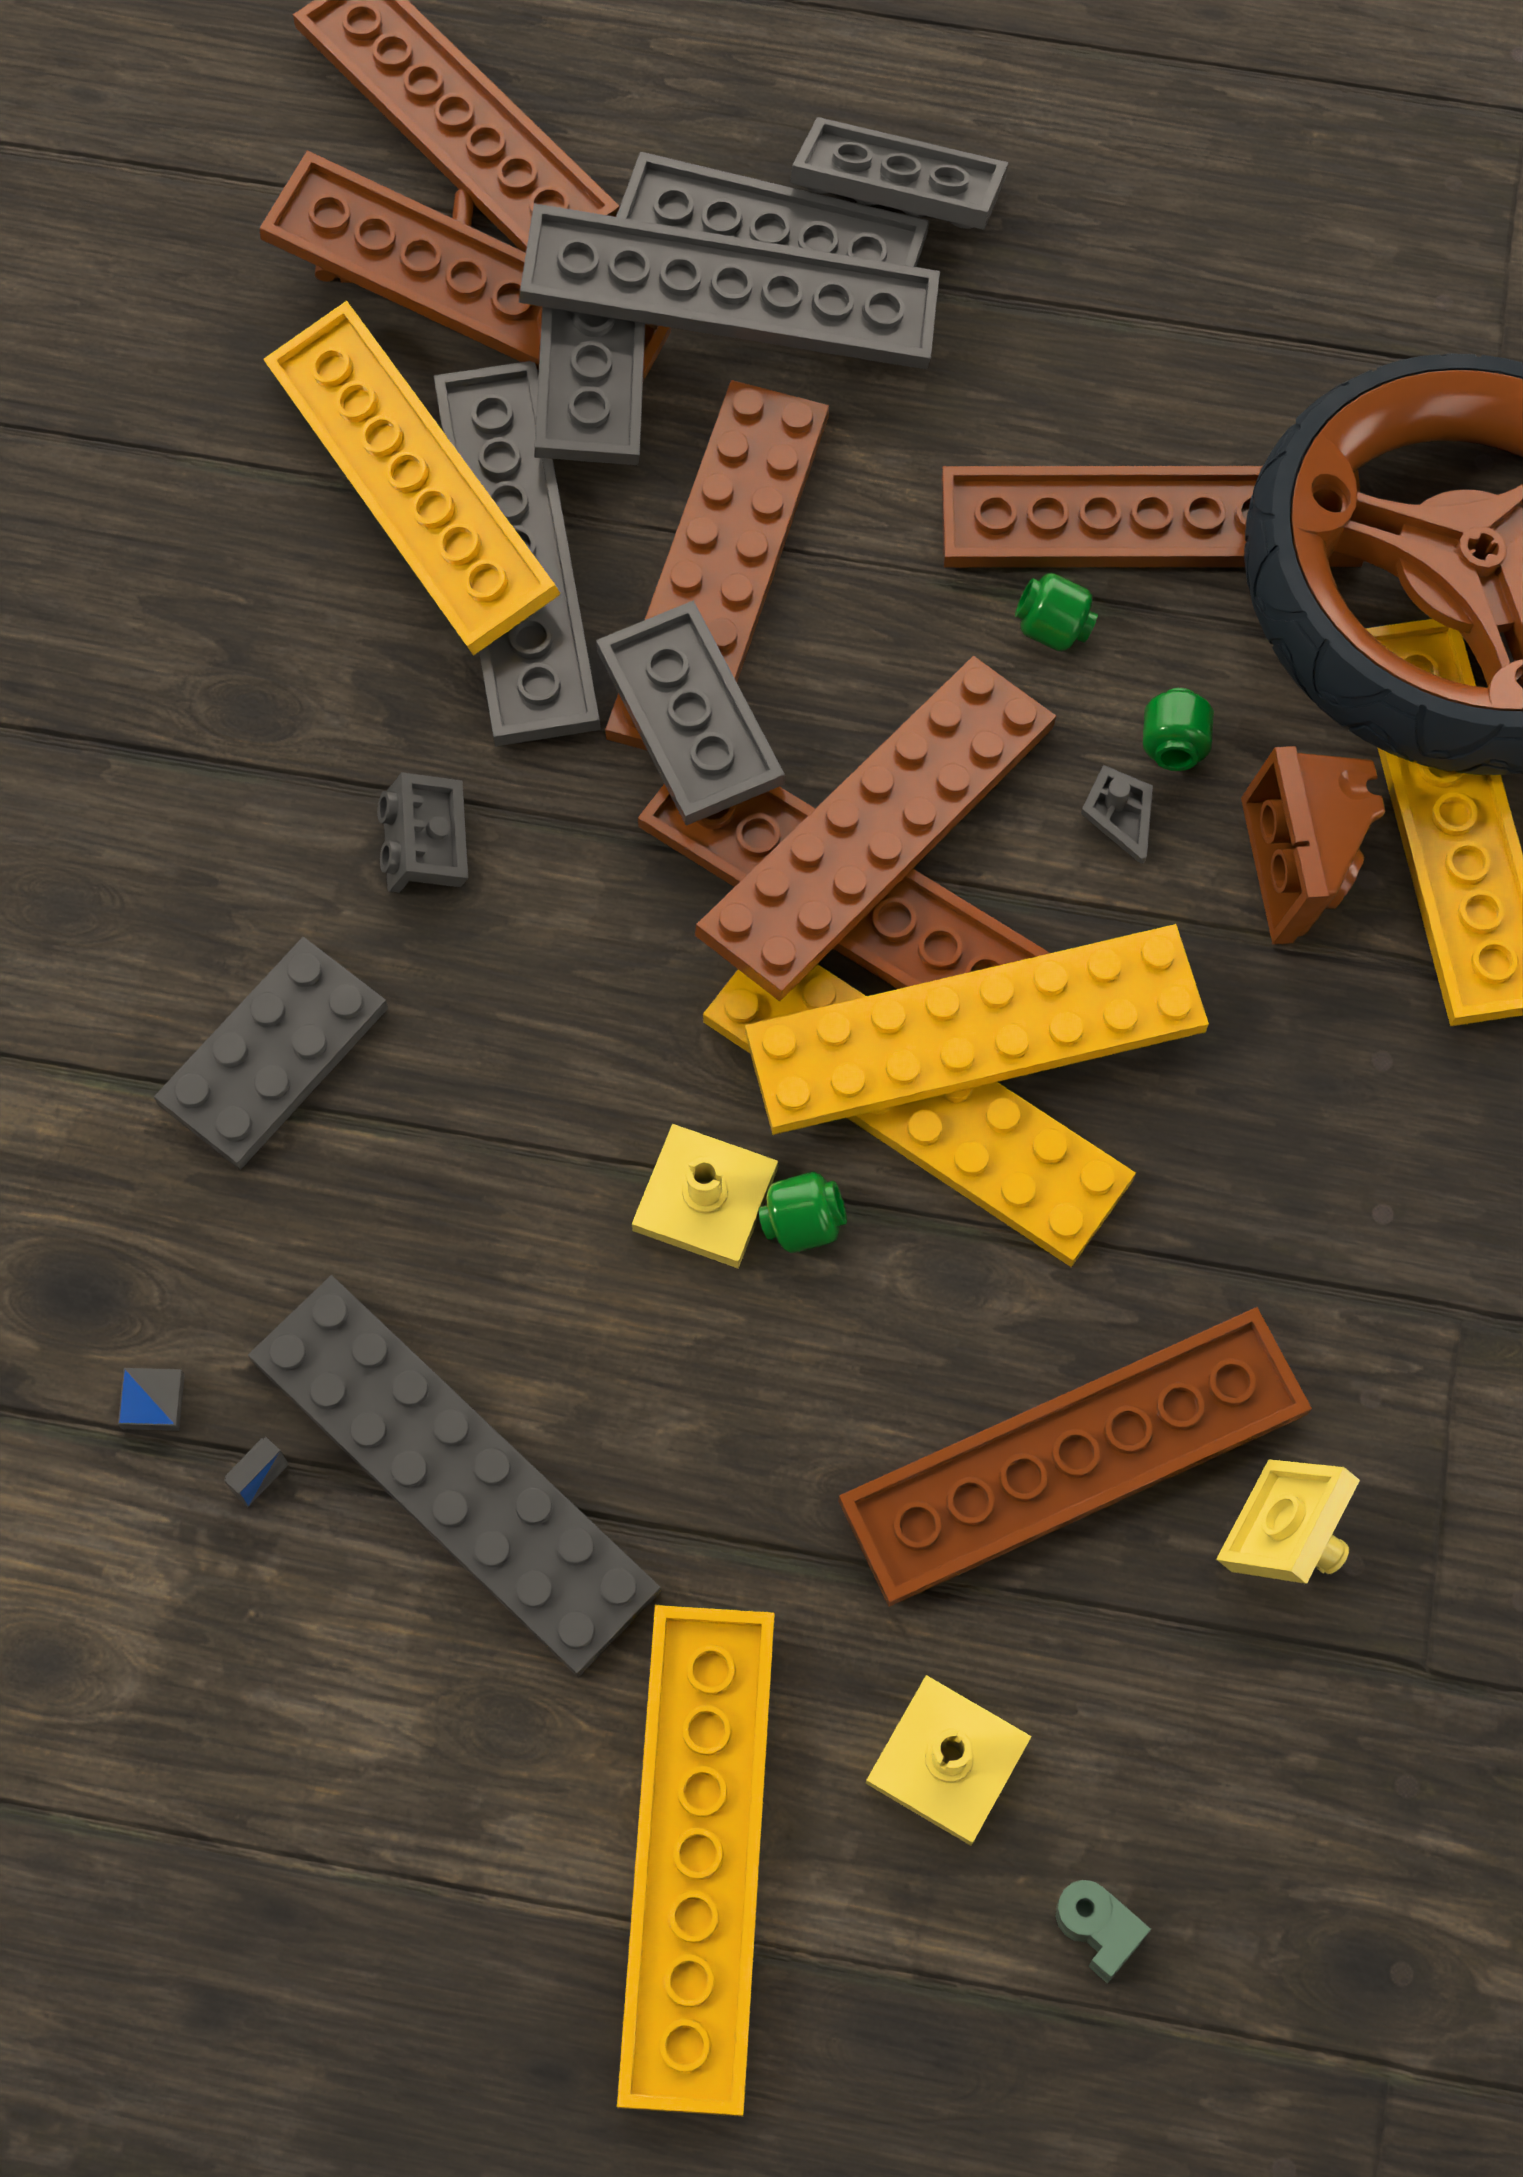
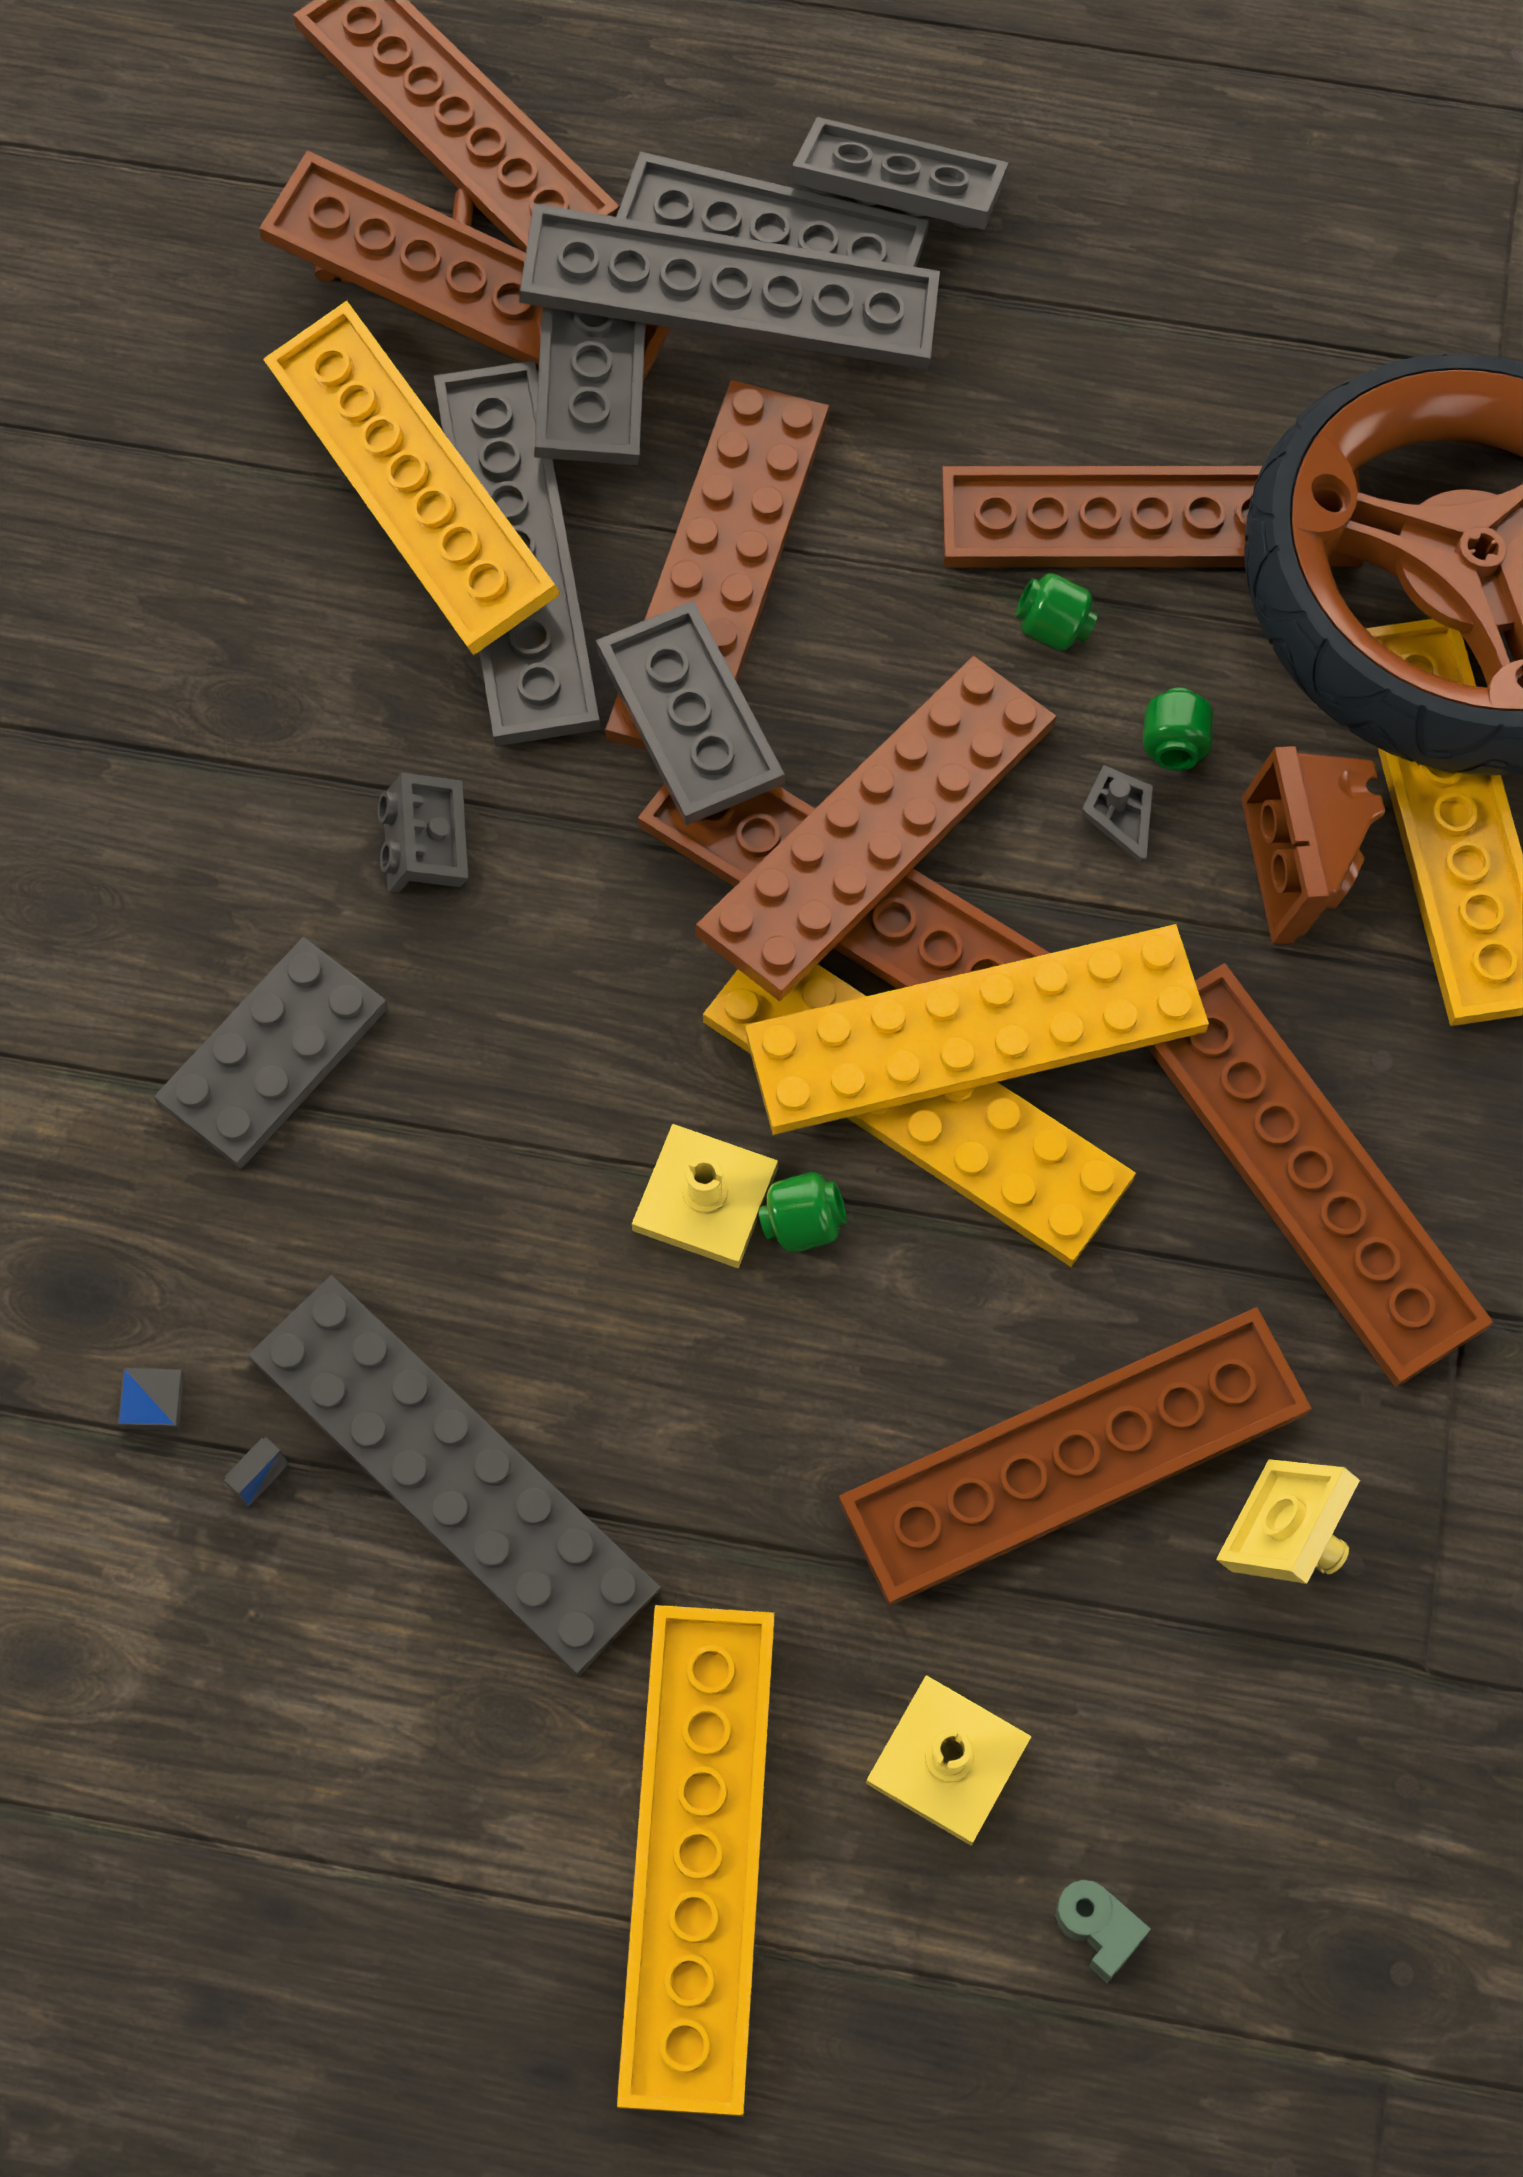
none -> dark orange plate [1146,963,1493,1388]

